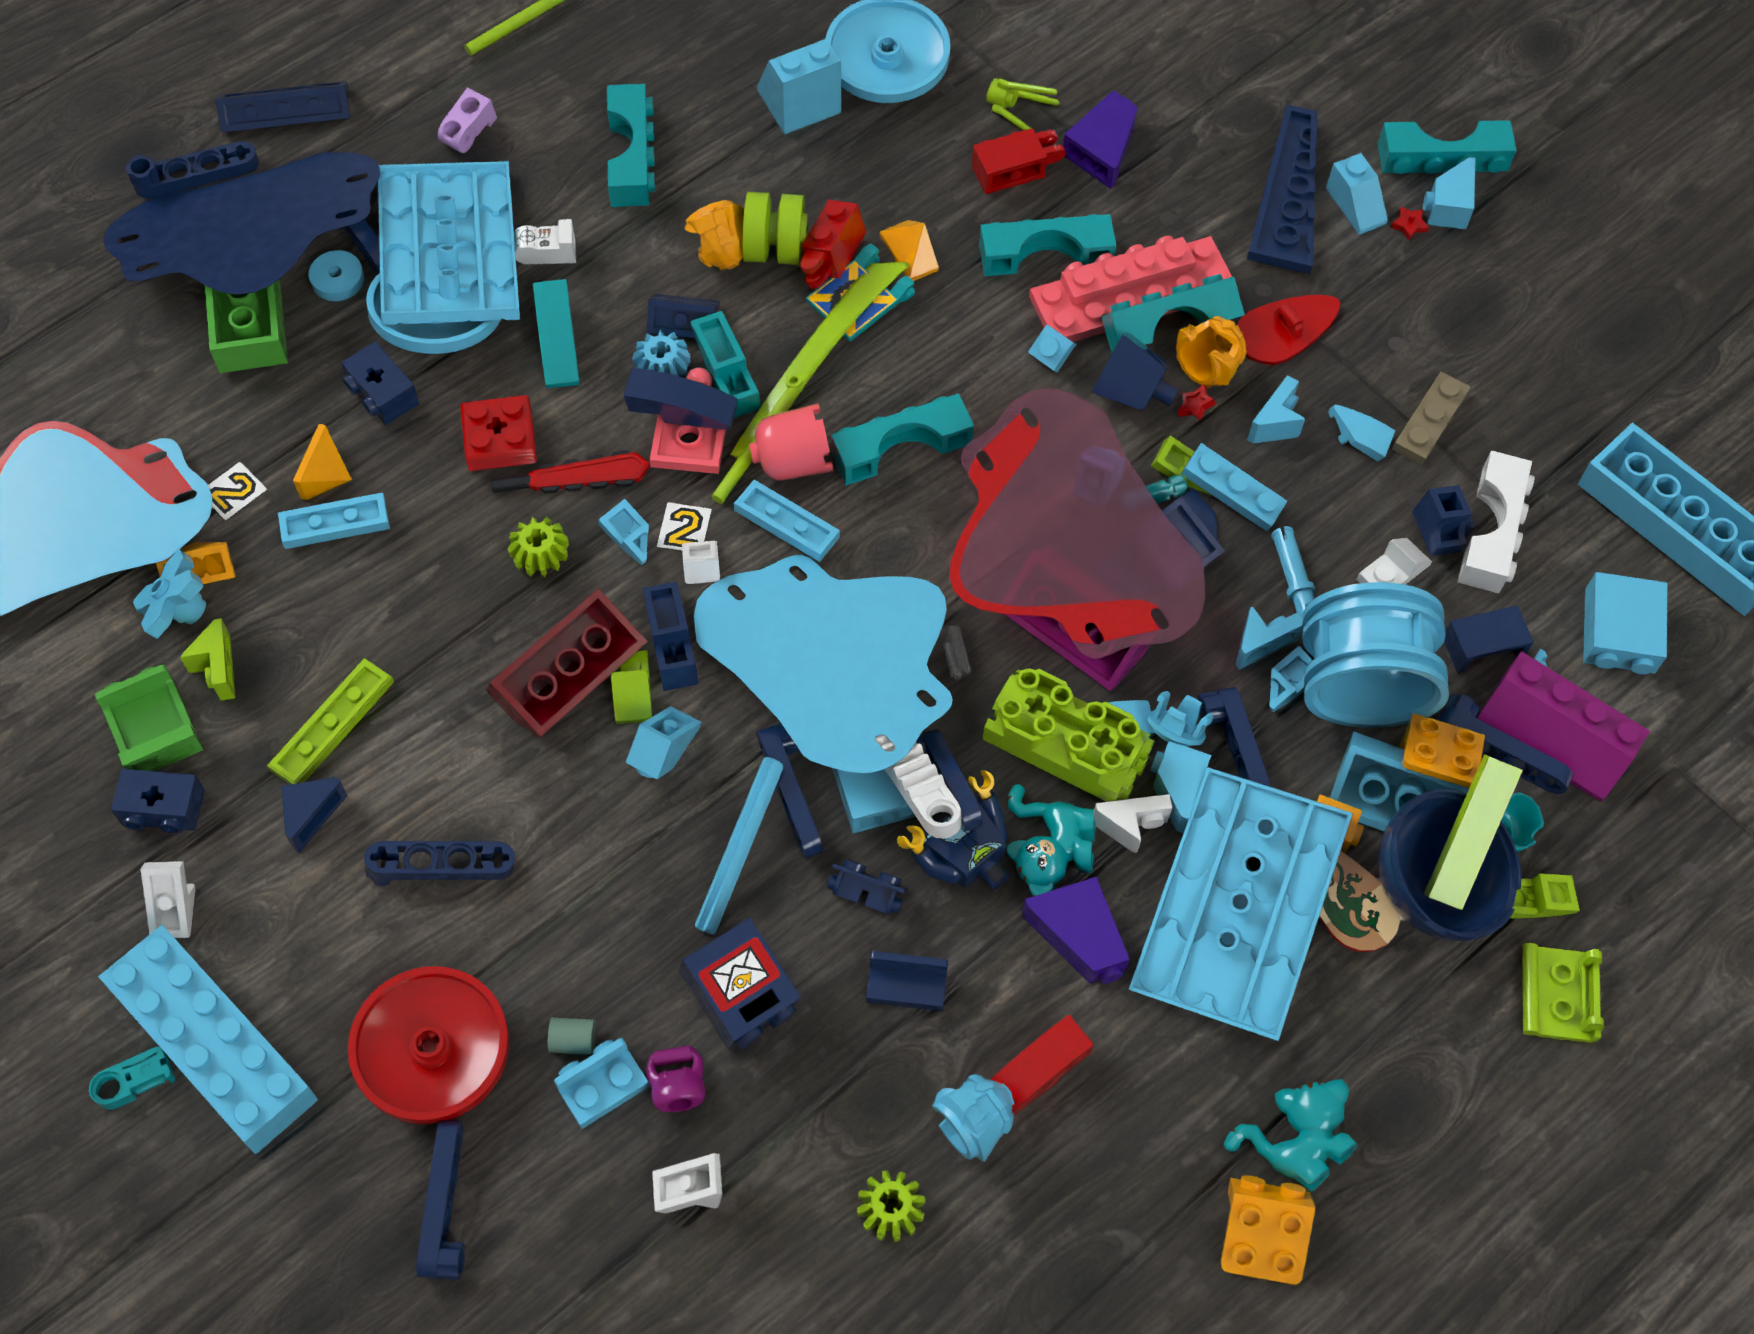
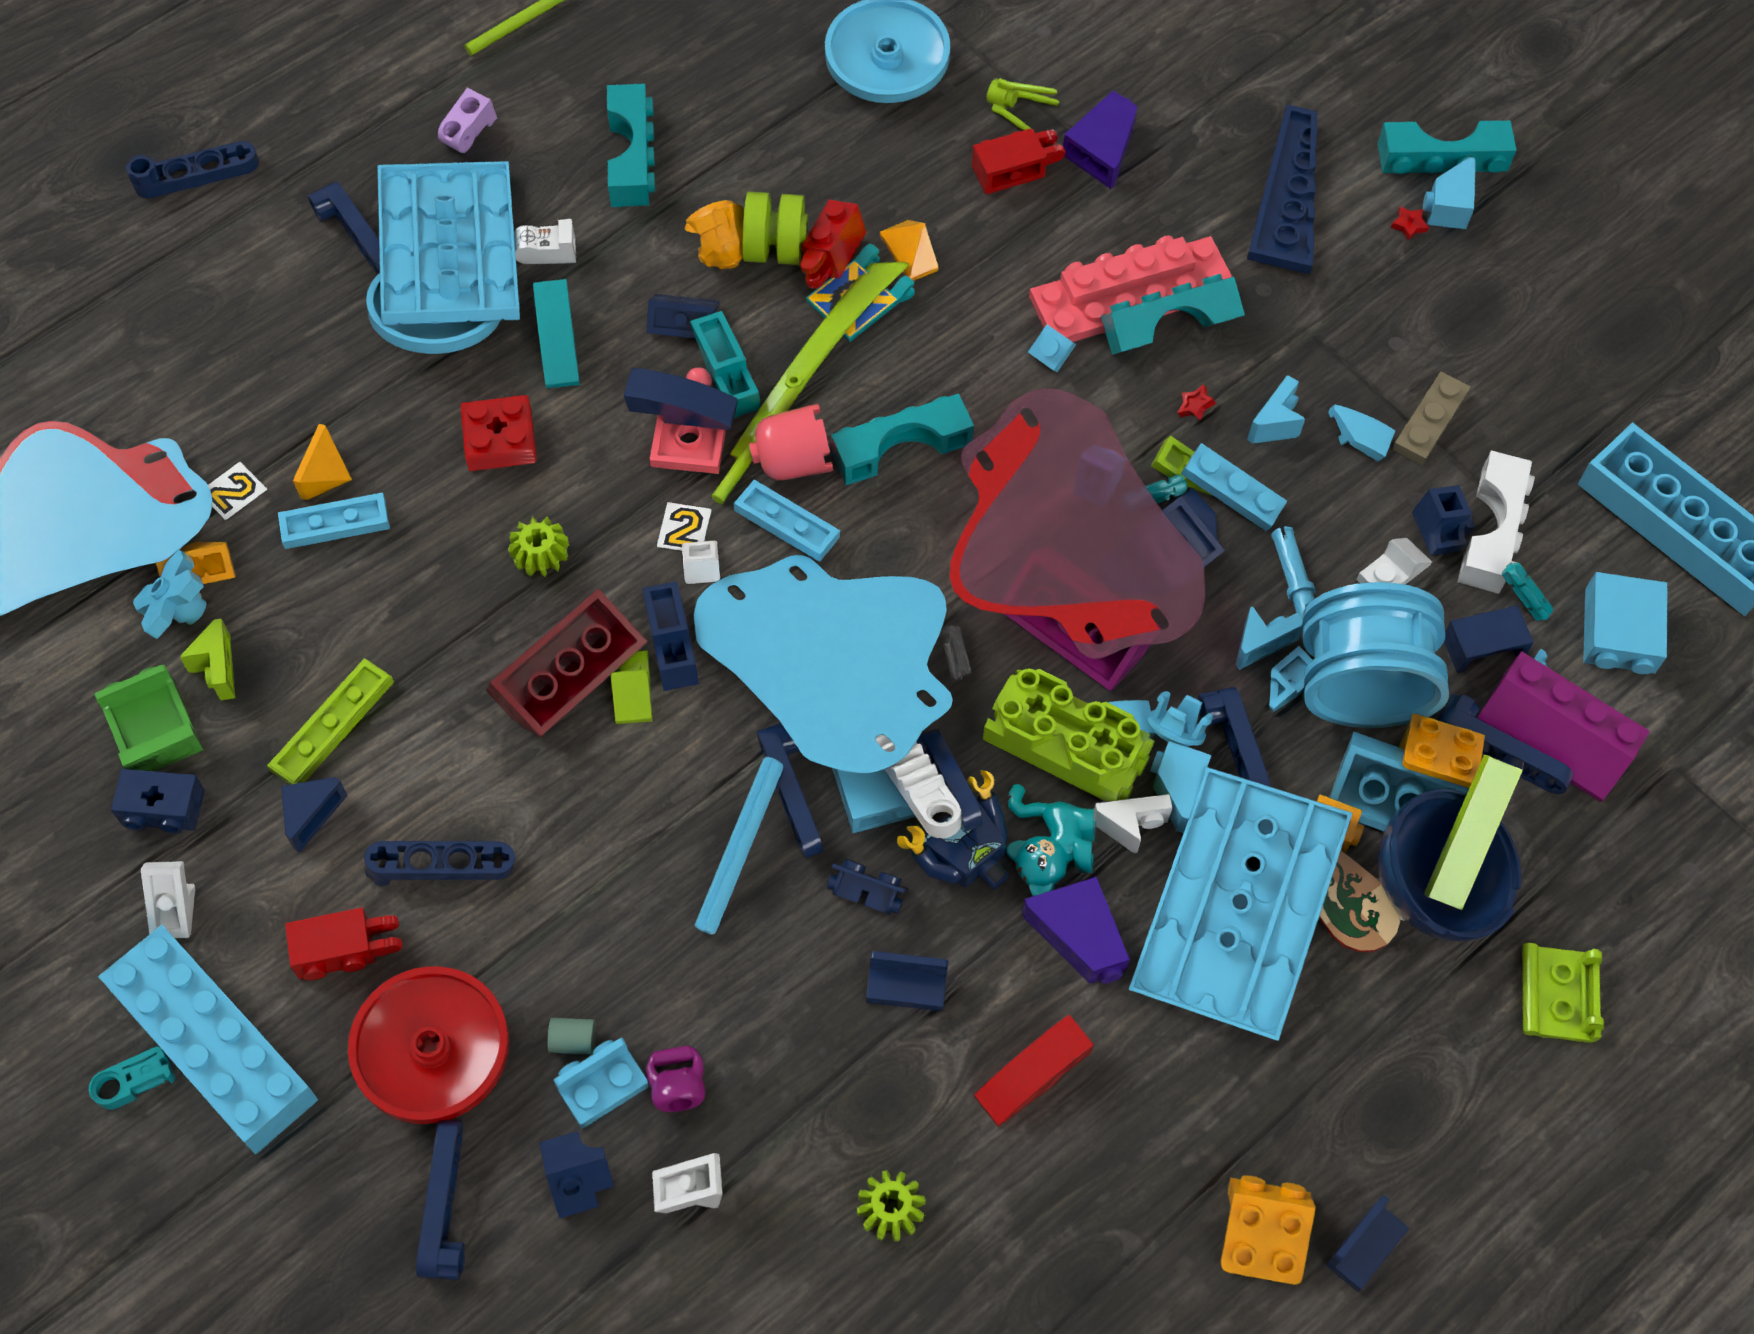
dark blue piece [104,152,380,294] -> none
bright green brick [205,280,288,373] -> none
dark blue fence [215,81,351,132] -> none
medium azure piece [309,250,364,301] -> none
dark blue brick [341,341,420,425] -> none
red sword [491,450,650,494] -> none
medium azure slope [598,499,649,565] -> none
medium azure slope [626,706,702,779] -> none
medium azure gear [633,330,691,377] -> none
dark blue container [678,917,801,1050] -> none
medium azure slope [757,39,841,134] -> none
medium azure helmet [932,1074,1015,1162] -> none
teal arch [979,214,1116,276] -> none
dark blue torso [1092,332,1180,410] -> none
light orange helmet [1176,316,1247,389] -> none
teal animal [1223,1078,1358,1192] -> none
red shield [1237,295,1340,365] -> none
medium azure slope [1326,153,1388,235] -> none
teal hair [1501,792,1544,852] -> none
lime slope [1510,874,1580,918] -> none
none -> red hinge [285,907,402,980]
none -> dark blue brick [539,1131,614,1218]
none -> dark blue panel [1326,1195,1409,1292]
none -> teal axle [1502,562,1553,621]

